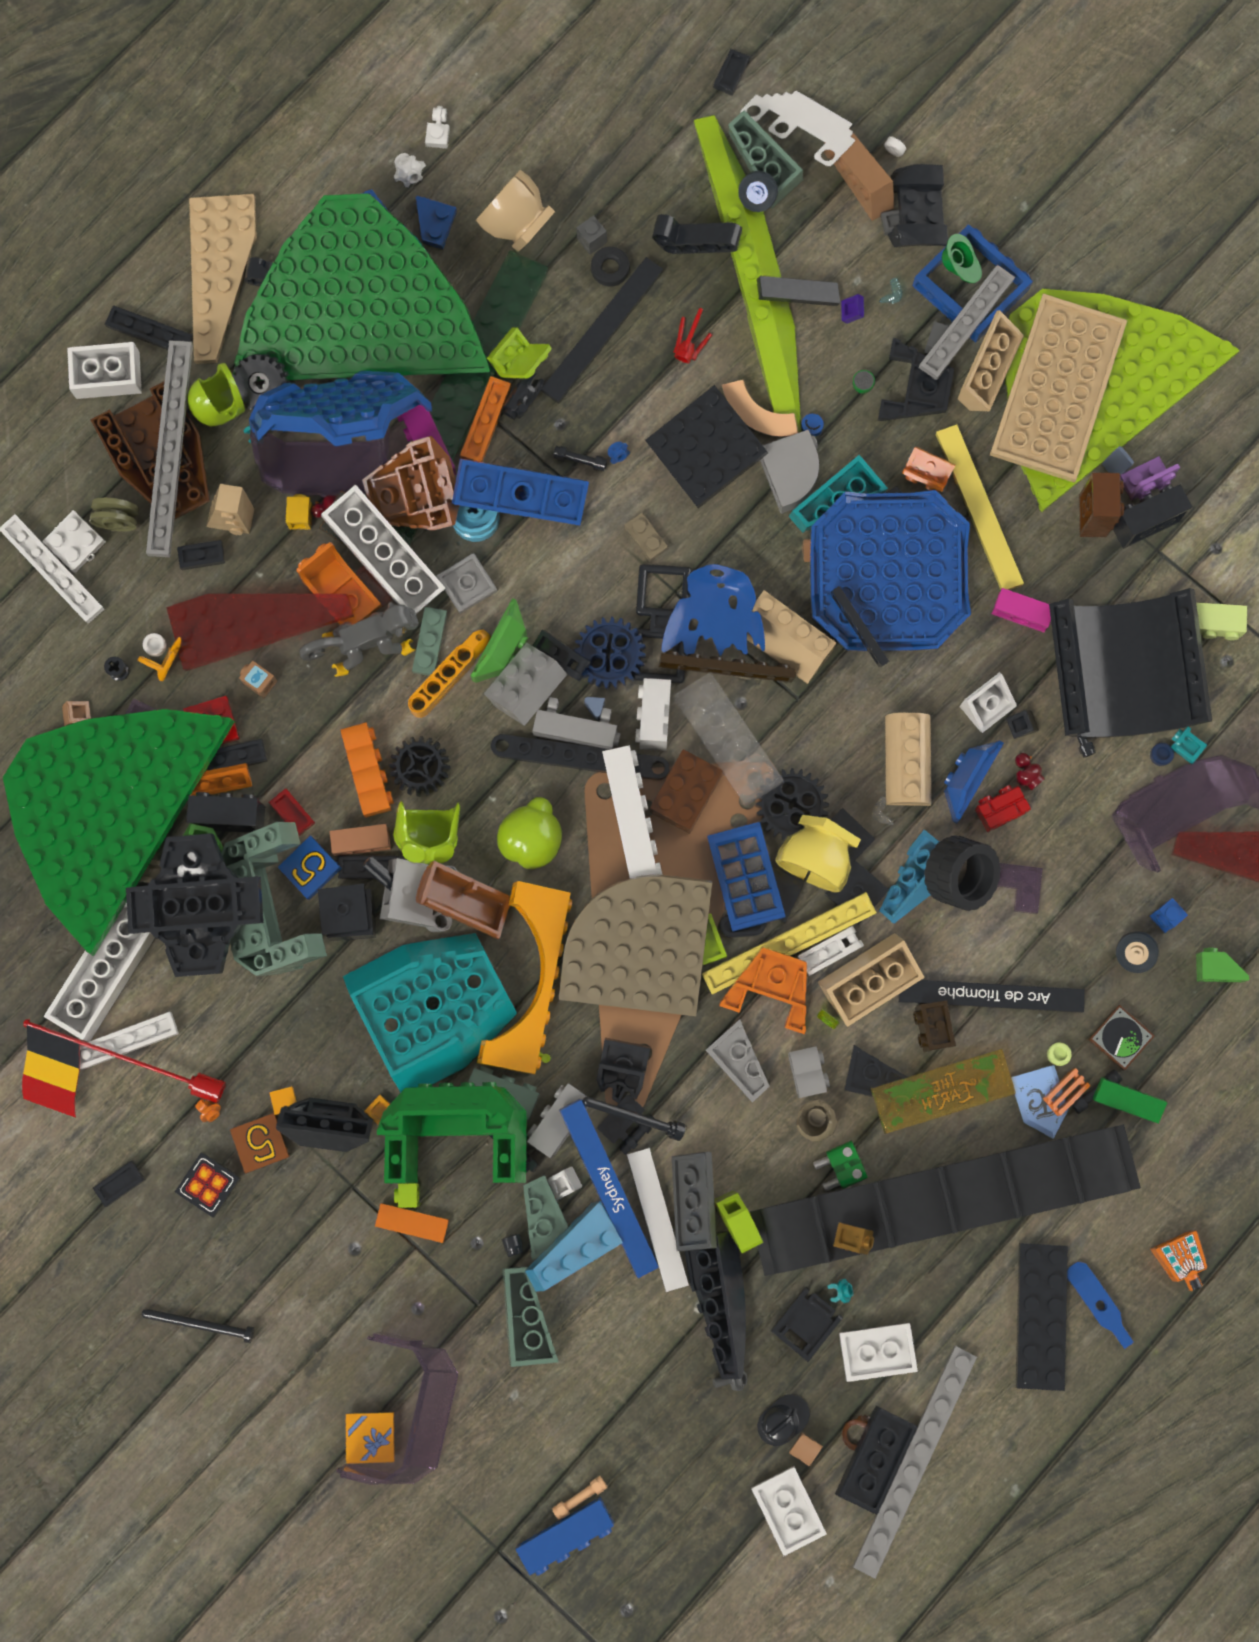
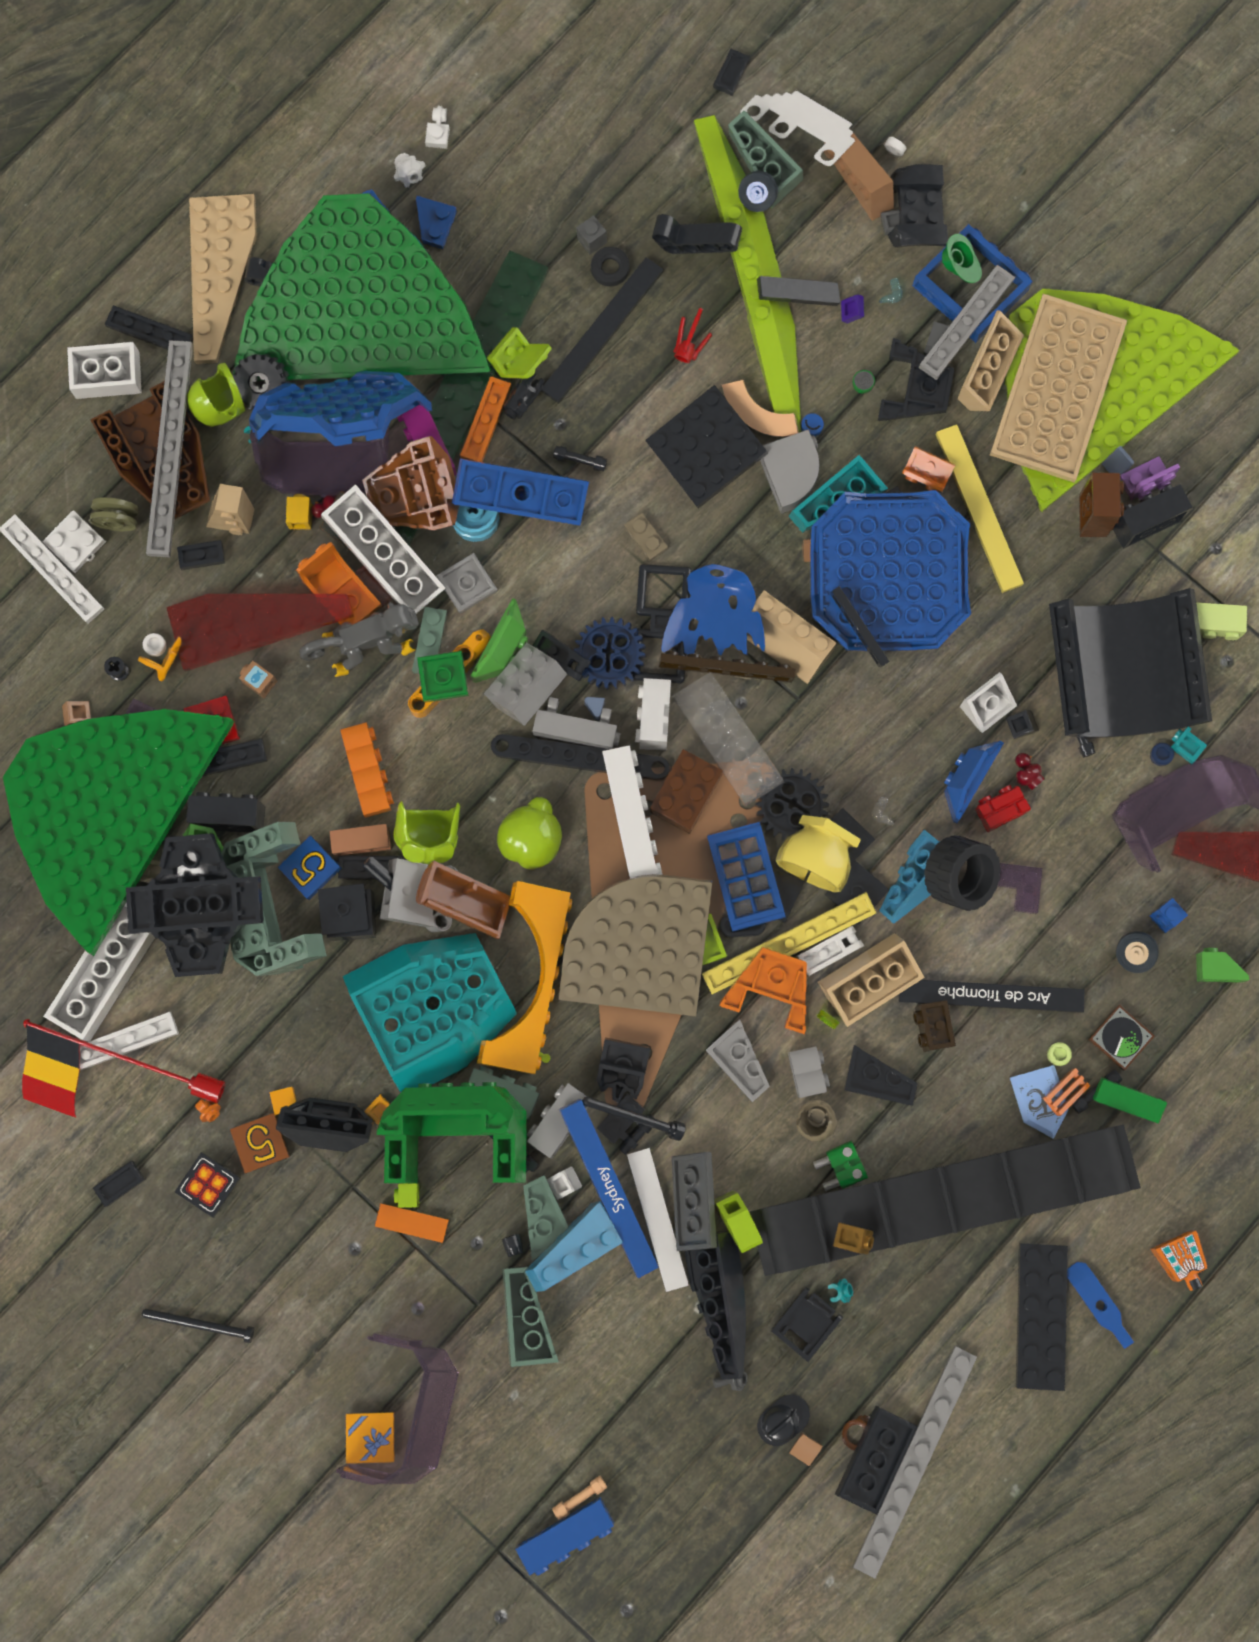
orange plate [191,763,252,796] -> none
red tile [268,788,315,836] -> none
black gear [389,736,451,797] -> none
tan plate [476,170,555,252] -> none
blue plate [608,441,630,464] -> none
white plate [751,1466,826,1556] -> none
white plate [839,1323,918,1382] -> none
clear yellow tile [871,1049,1016,1134] -> none
tan container [885,713,931,806] -> none
dark pink piece [992,588,1051,633] -> none
none -> green tile [417,651,469,703]

